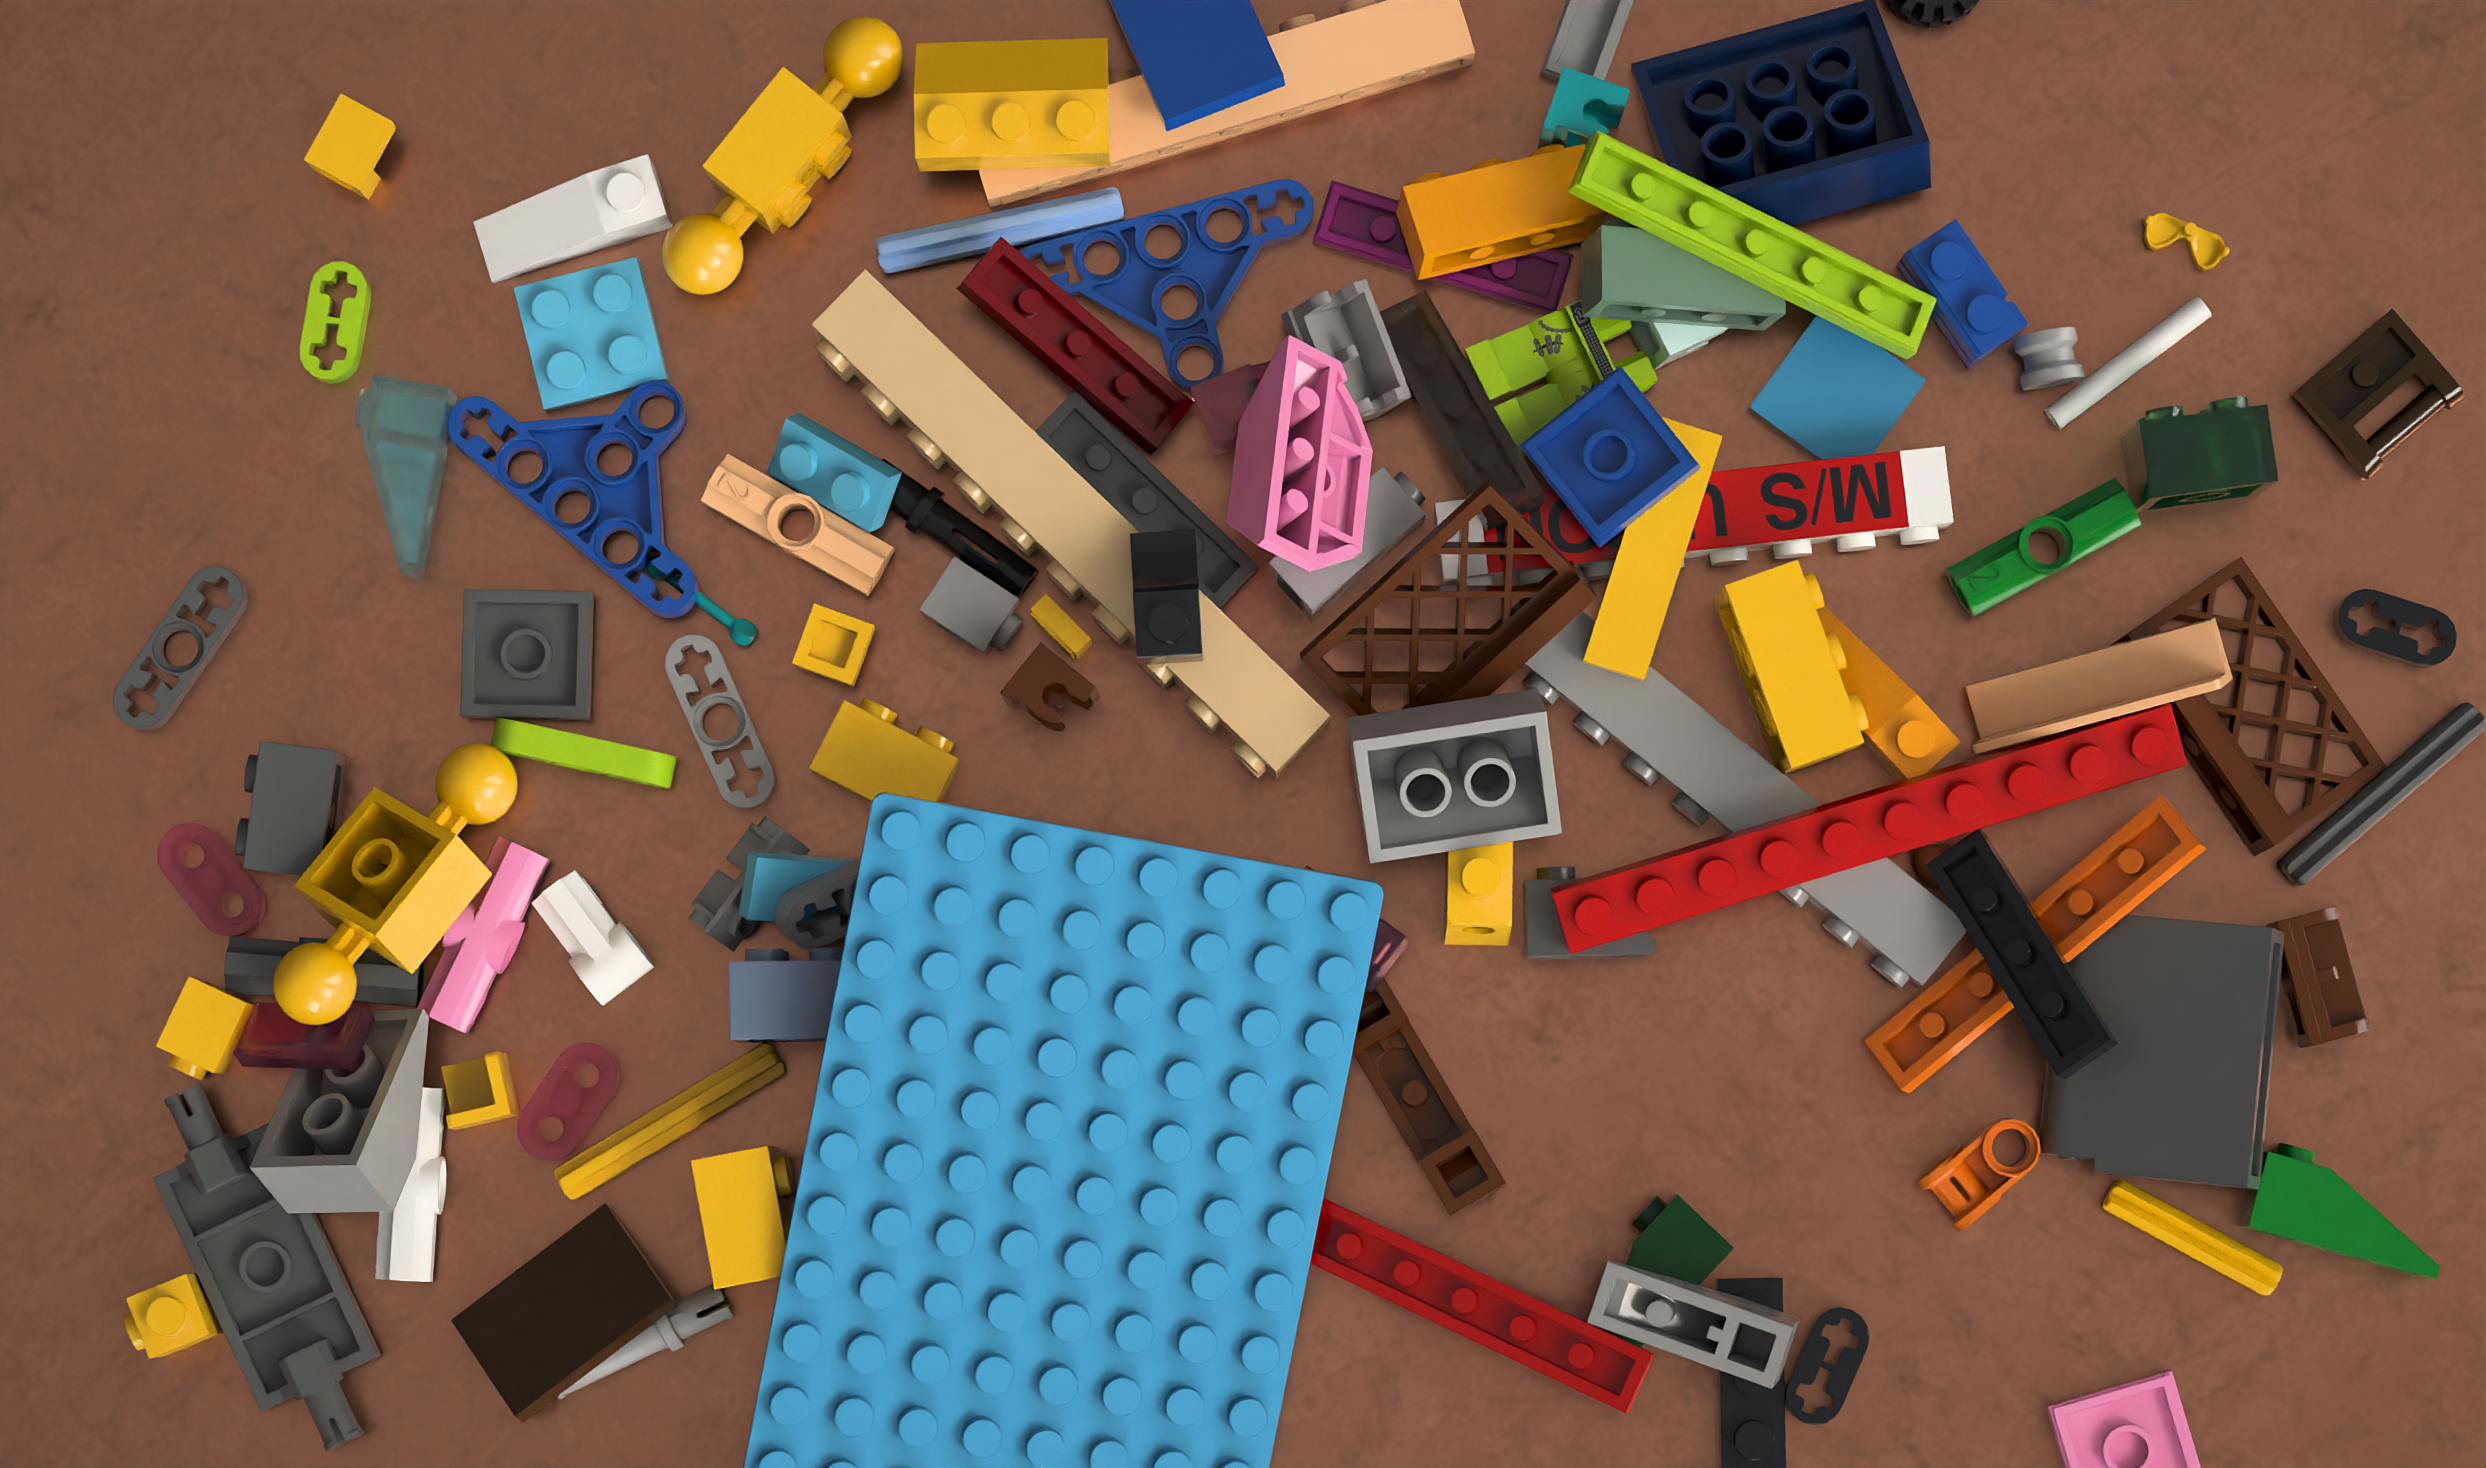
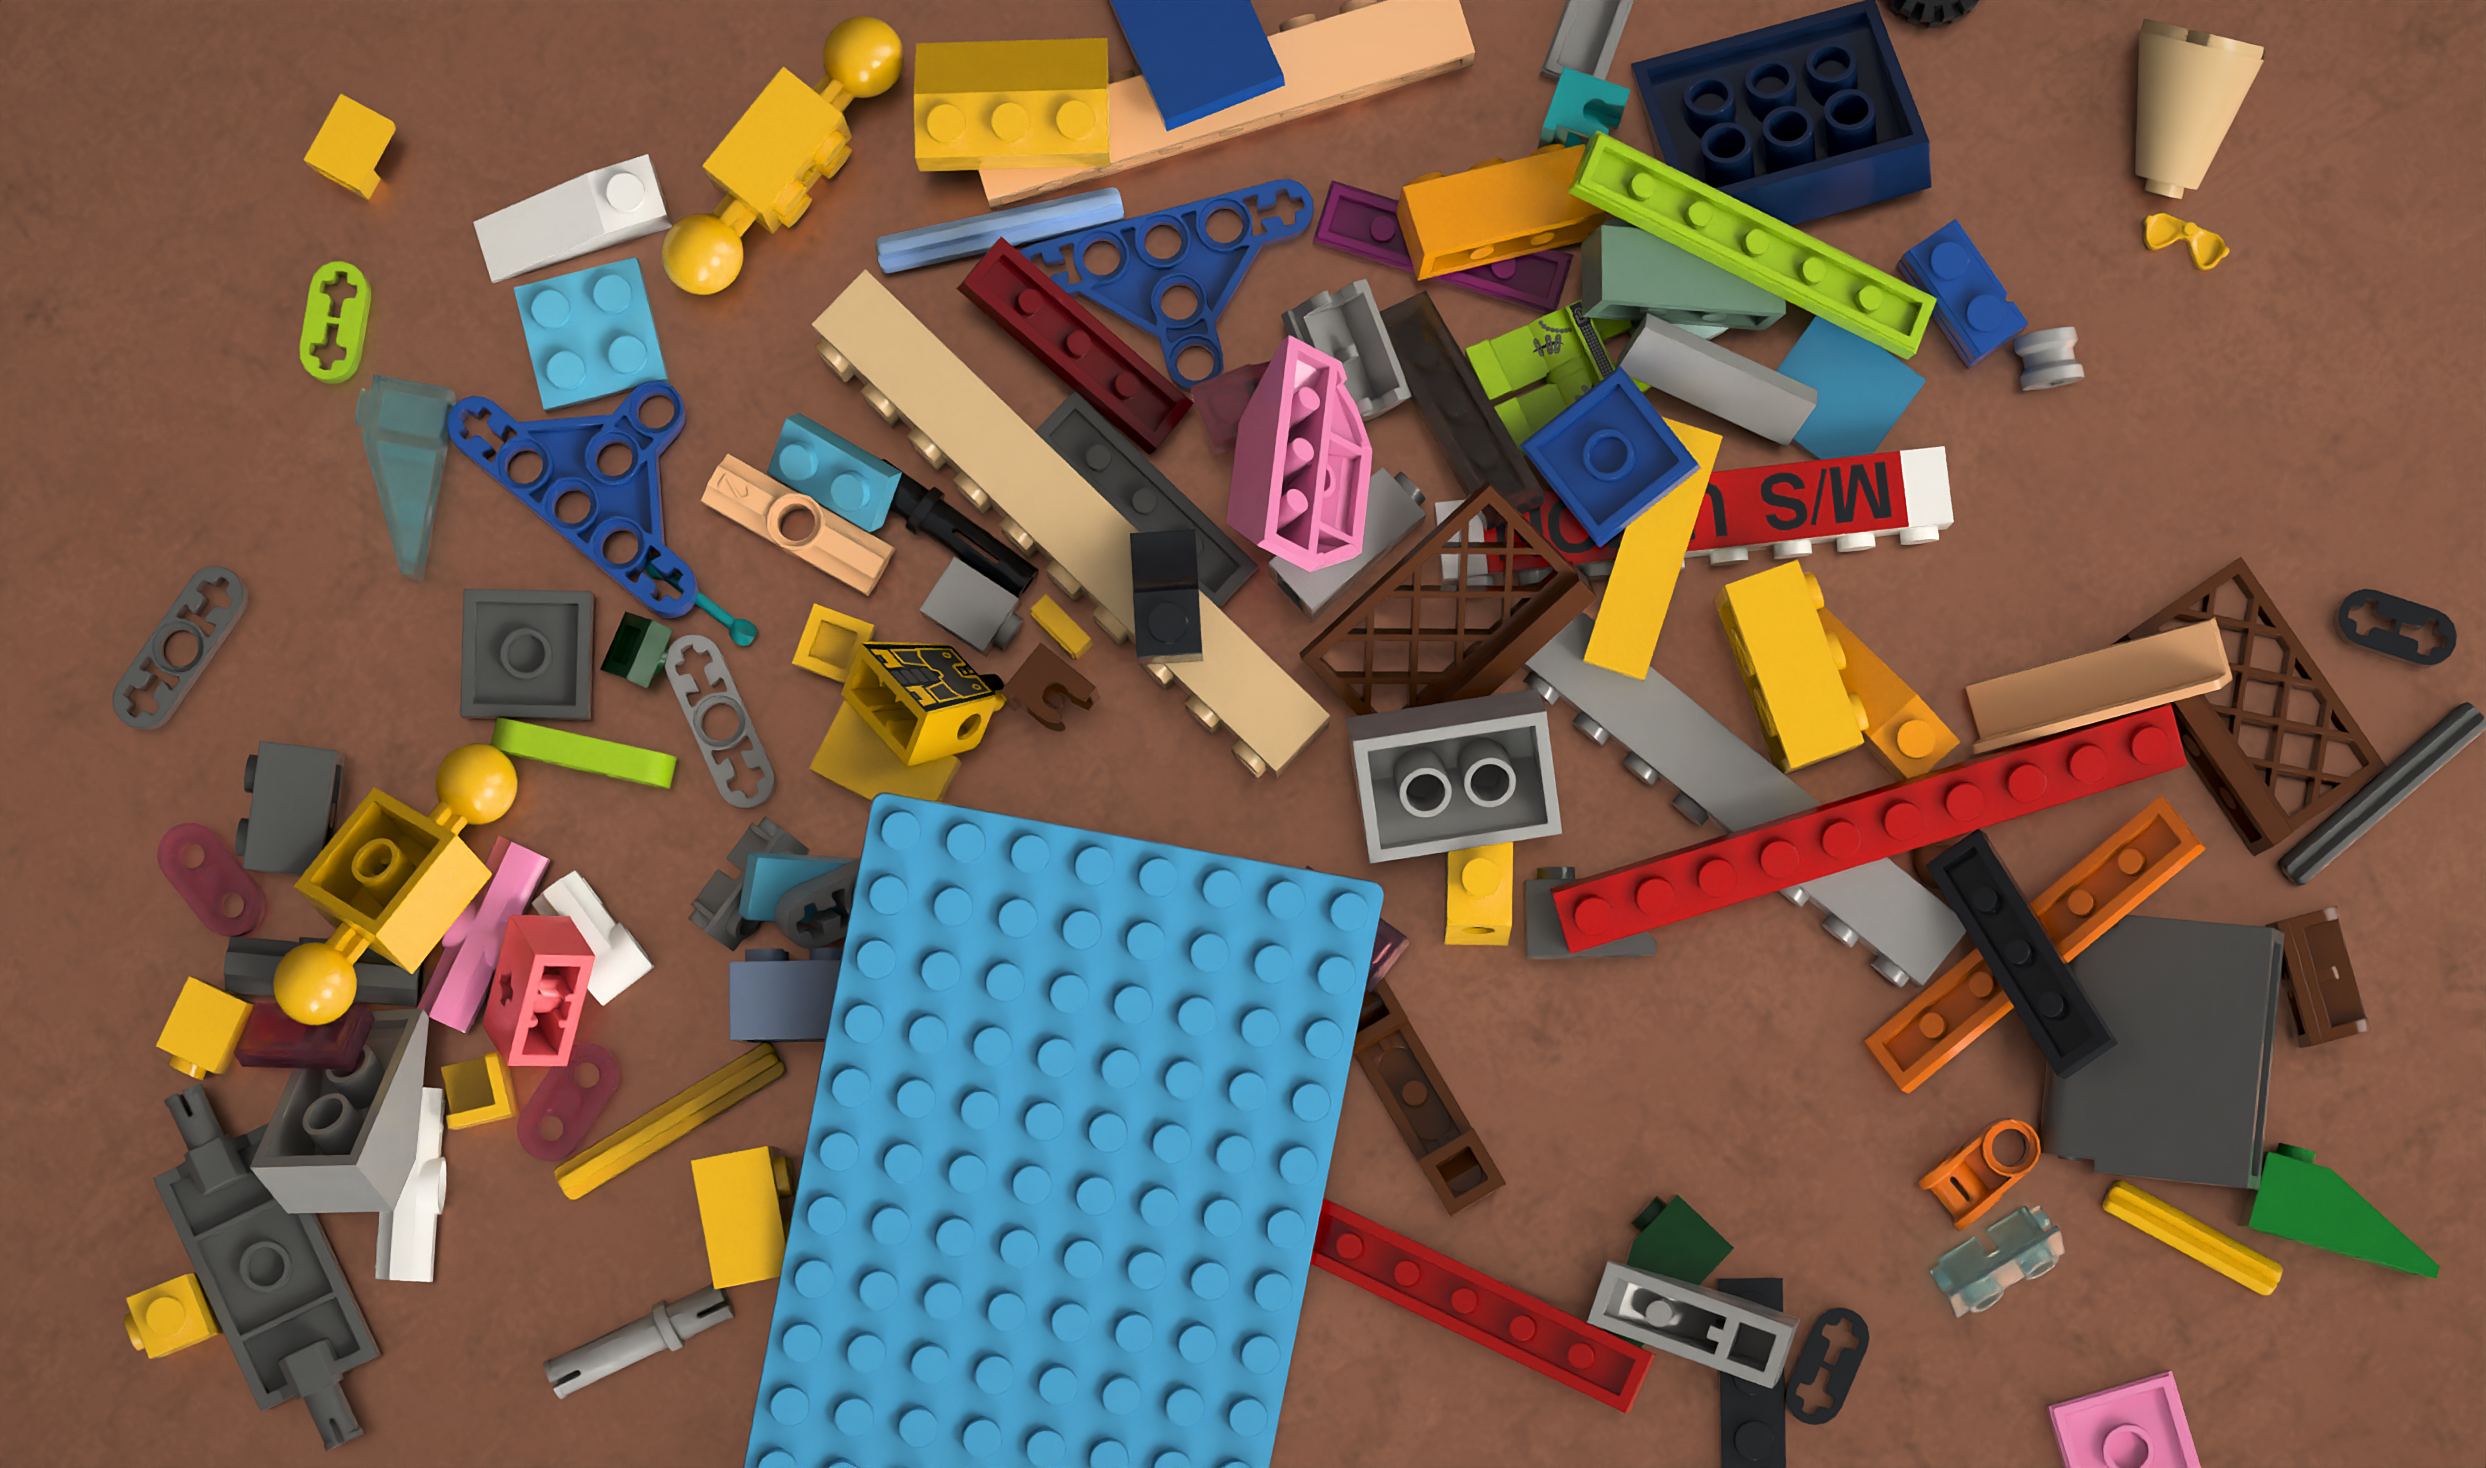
dark brown tile [451,1203,678,1423] -> none
green piece [1945,477,2142,618] -> none
white piece [2045,296,2212,430] -> none
clear green brick [2121,397,2279,513] -> none
dark brown plate [2293,309,2465,480] -> none
none -> coral brick [482,915,595,1066]
none -> dark green plate [600,611,673,688]
none -> yellow torso [841,641,1005,766]
none -> light grey tile [1617,313,1818,447]
none -> clear light blue hinge [1929,1205,2066,1318]
none -> tan cone [2135,18,2266,199]

